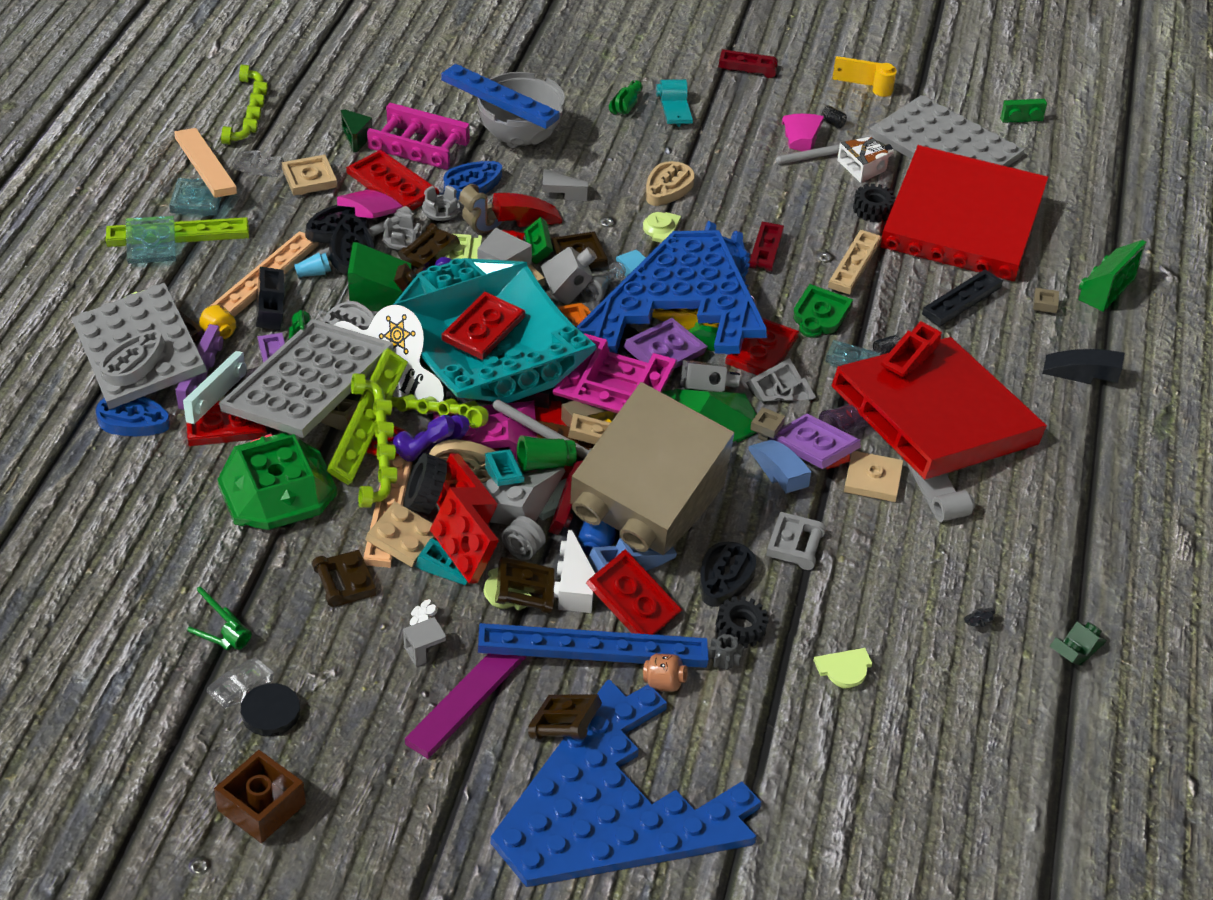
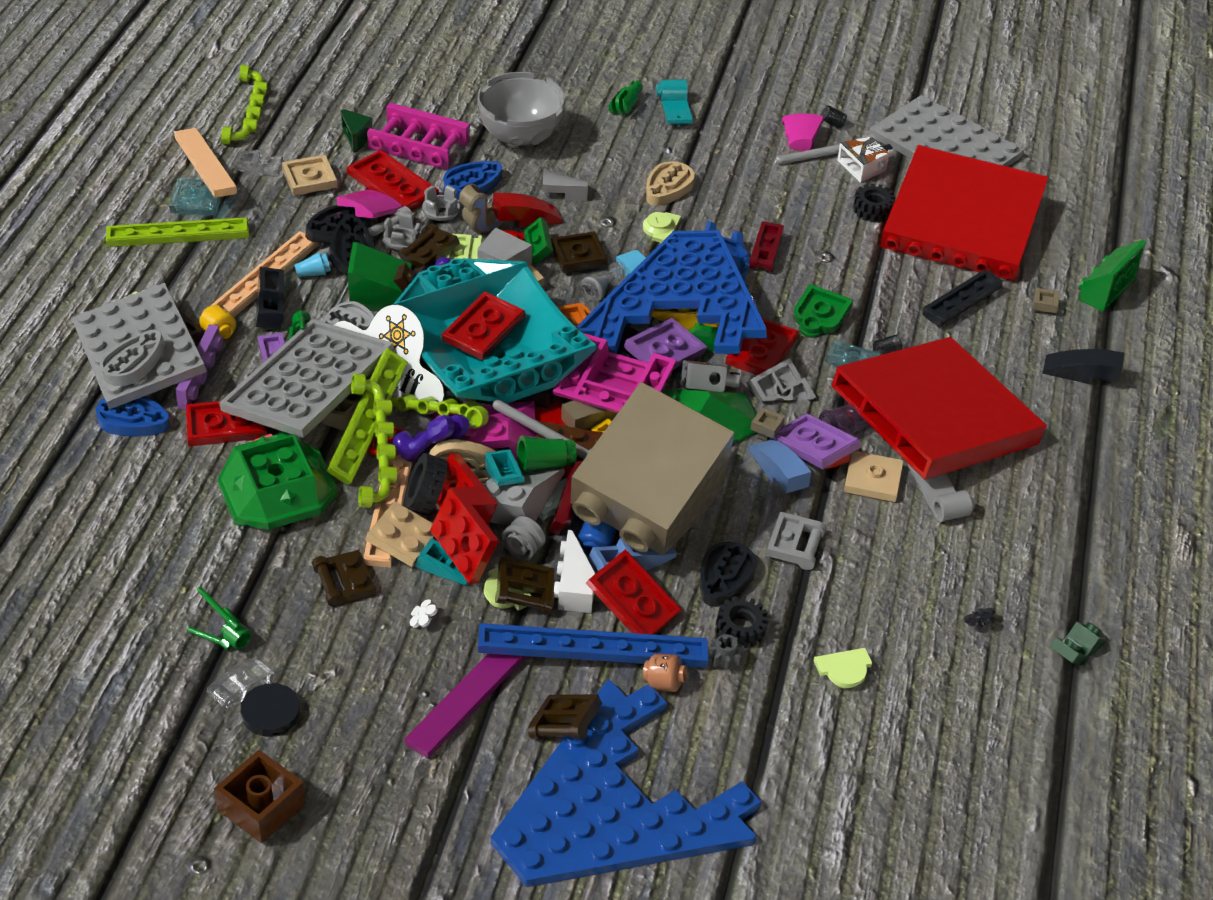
clear light blue plate [126,216,176,264] -> none
light aqua plate [183,351,247,424] -> none
light grey panel [403,617,446,667] -> none
blue plate [441,64,560,129] -> none
light grey torso [541,247,597,305] -> none
tan plate [568,413,610,444] -> none
dark red plate [718,49,778,78] -> none
tan plate [828,230,882,295] -> none
yellow door [832,56,897,97] -> none
red slope [881,321,942,377] -> none
green plate [1000,98,1047,123] -> none

